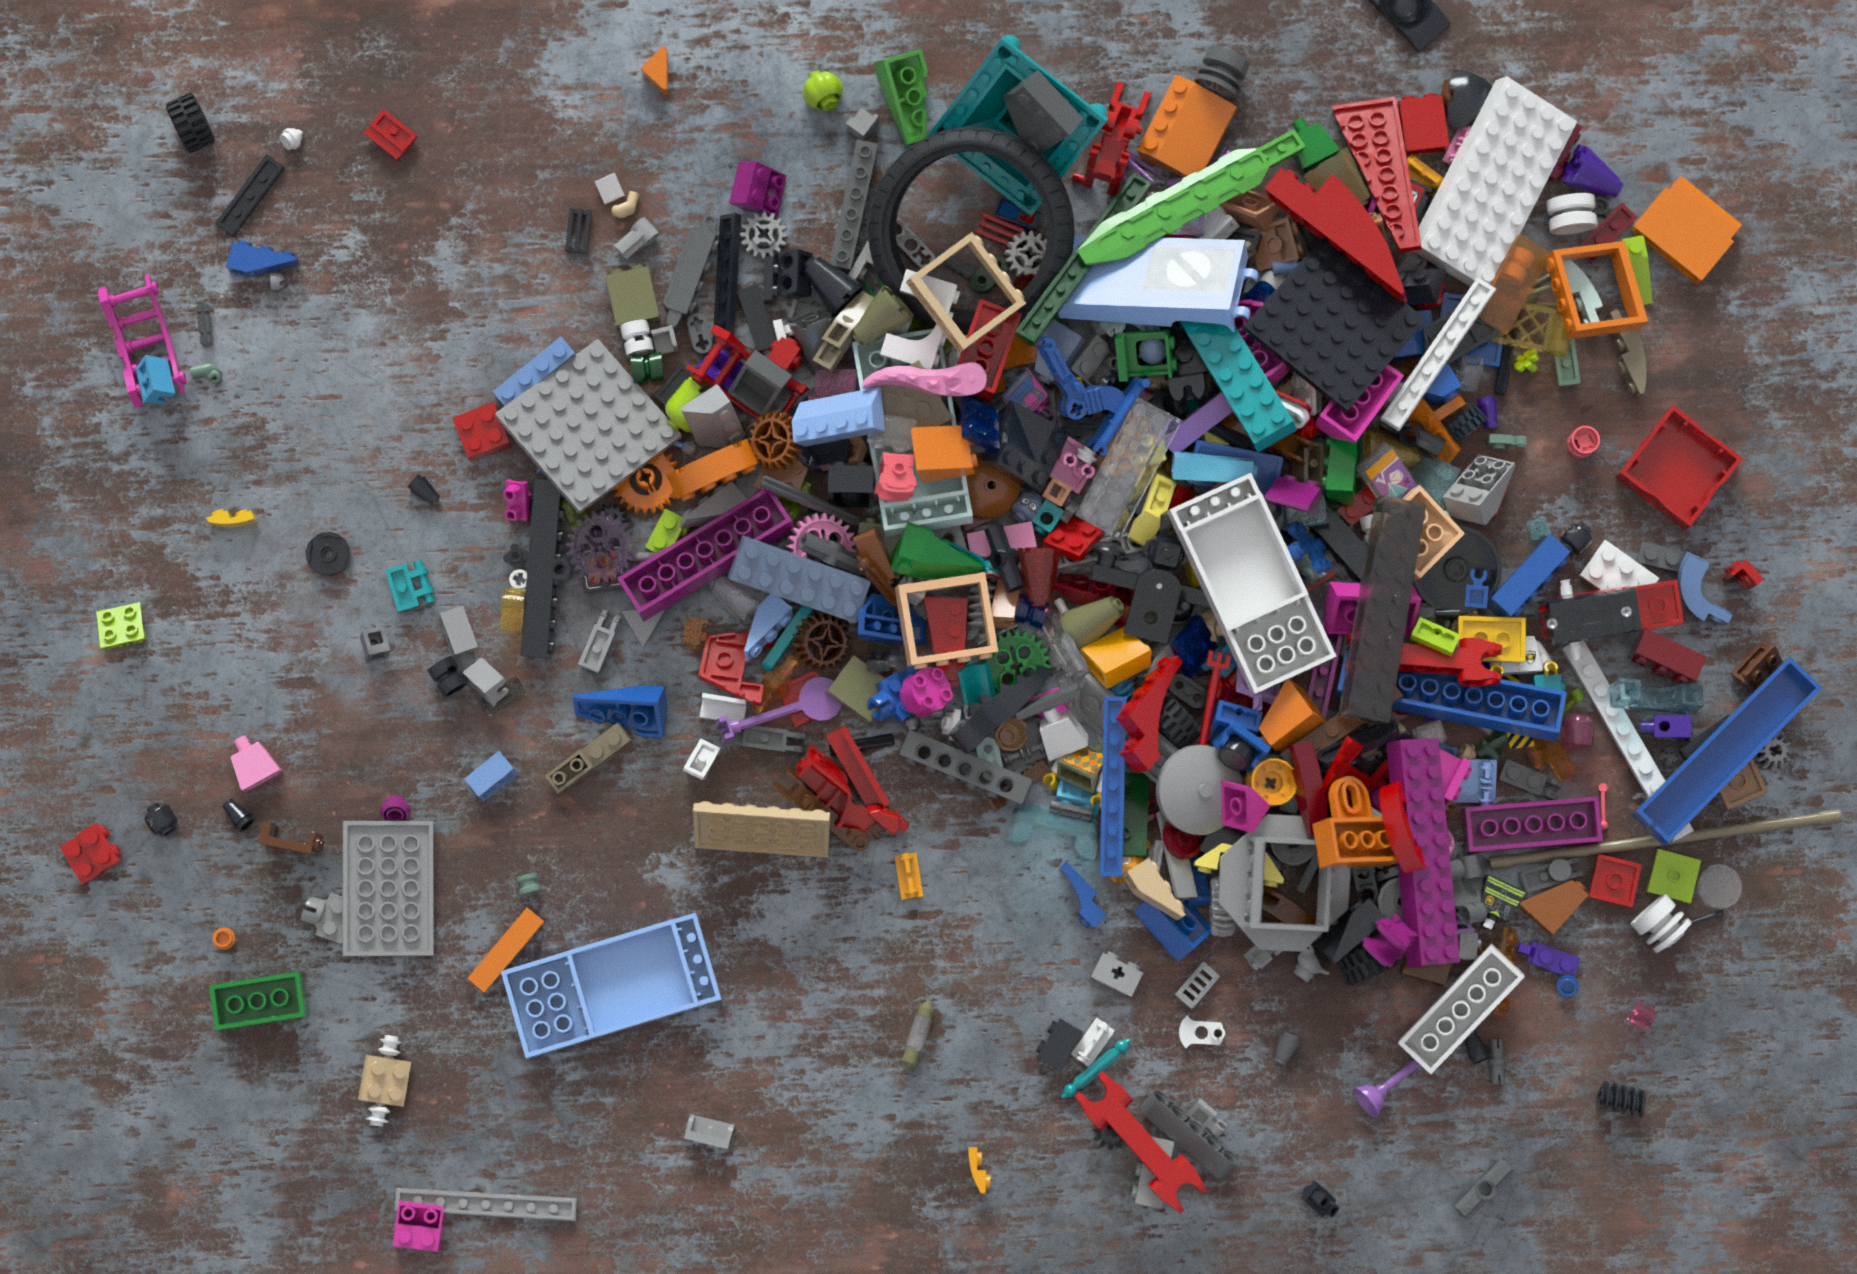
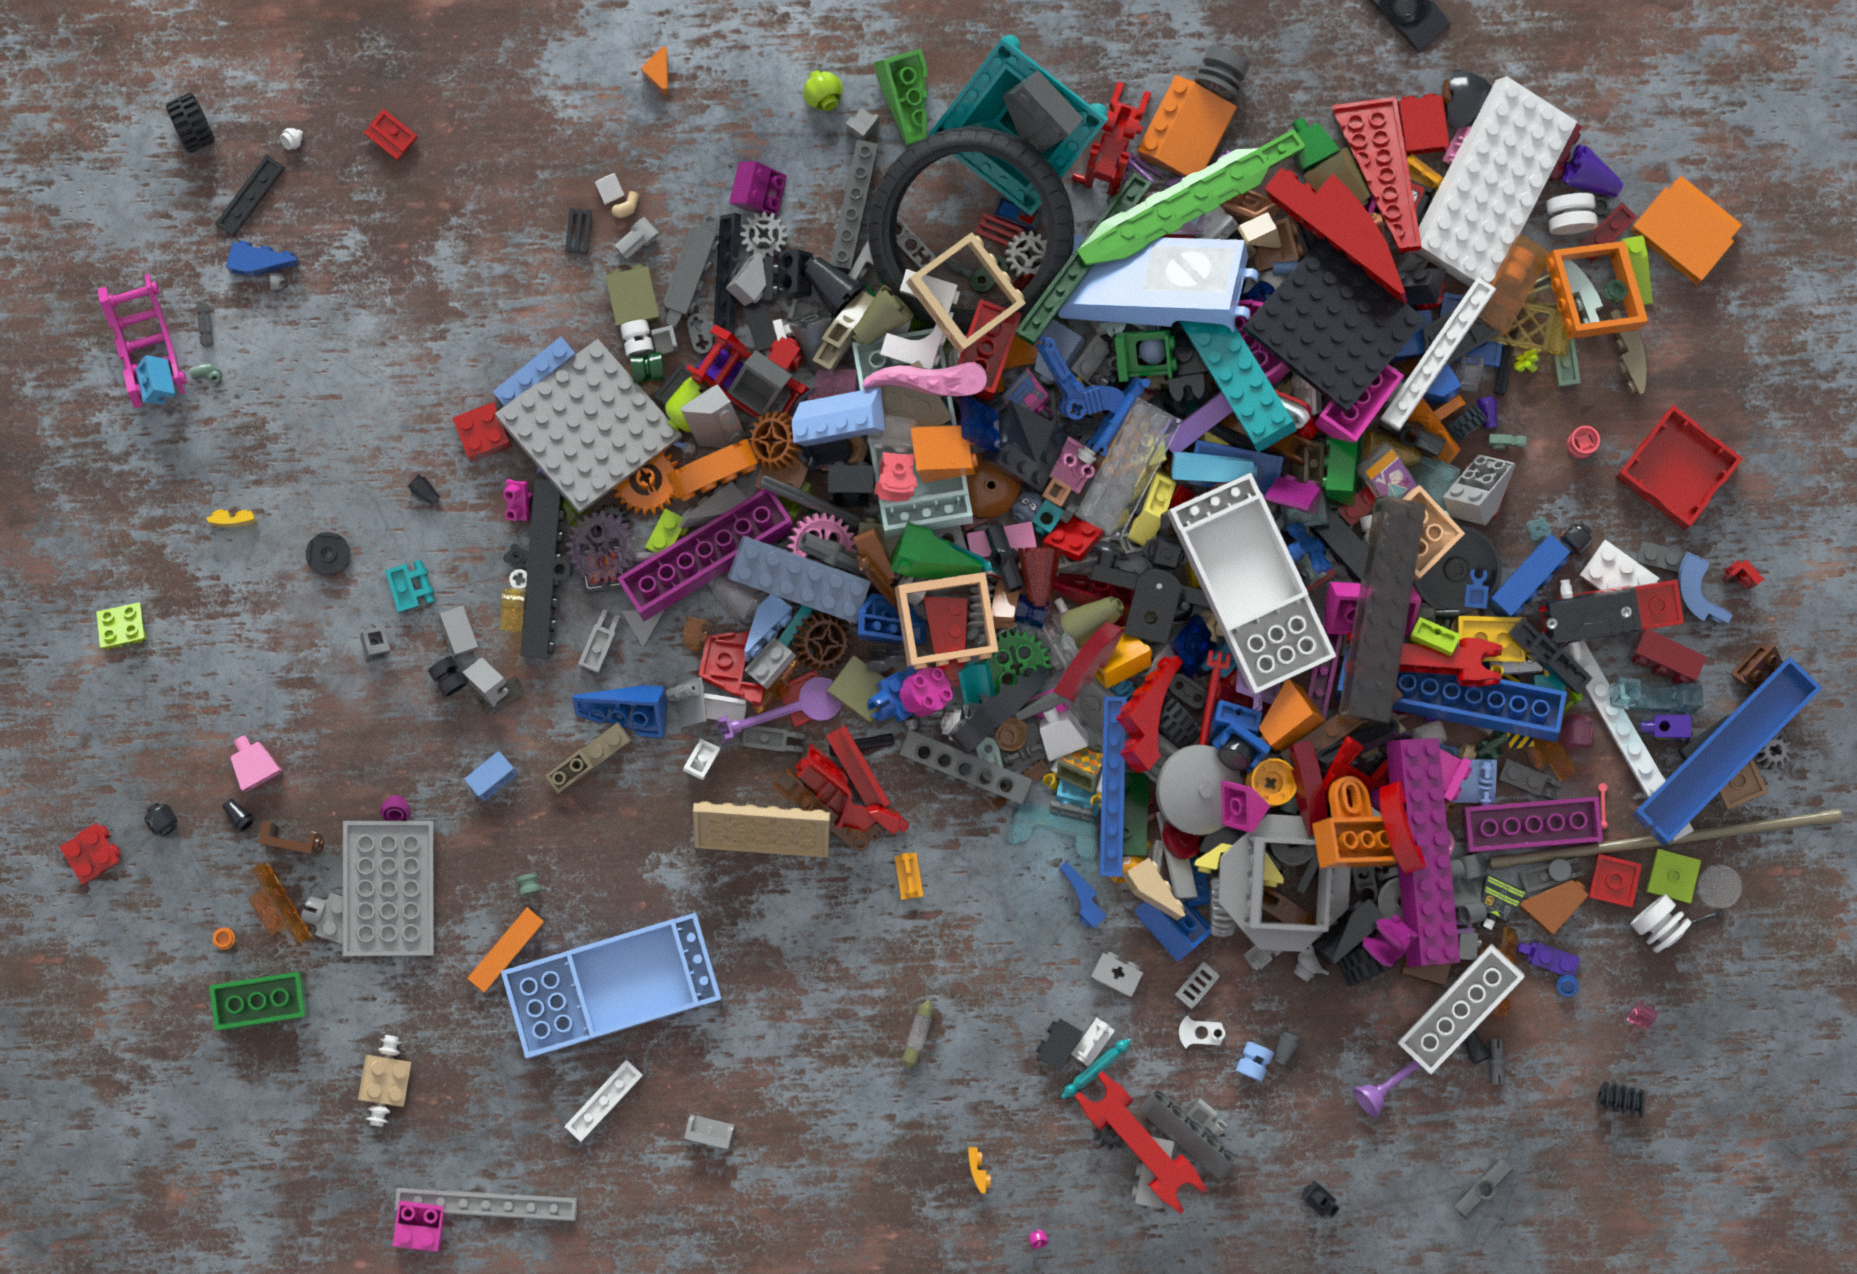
none -> clear orange bracket [248,862,312,944]
none -> white plate [564,1060,643,1142]
none -> light grey hinge [666,677,707,728]
none -> light grey slope [726,252,766,306]
none -> light grey plate [744,637,796,689]
none -> dark pink hinge [1029,1229,1048,1249]
none -> dark red slope [1053,622,1124,702]
none -> light blue wheel [1235,1041,1274,1082]
none -> slope [1238,212,1281,248]
none -> black slope [1506,618,1593,694]
none -> clear green tile [1604,279,1627,303]

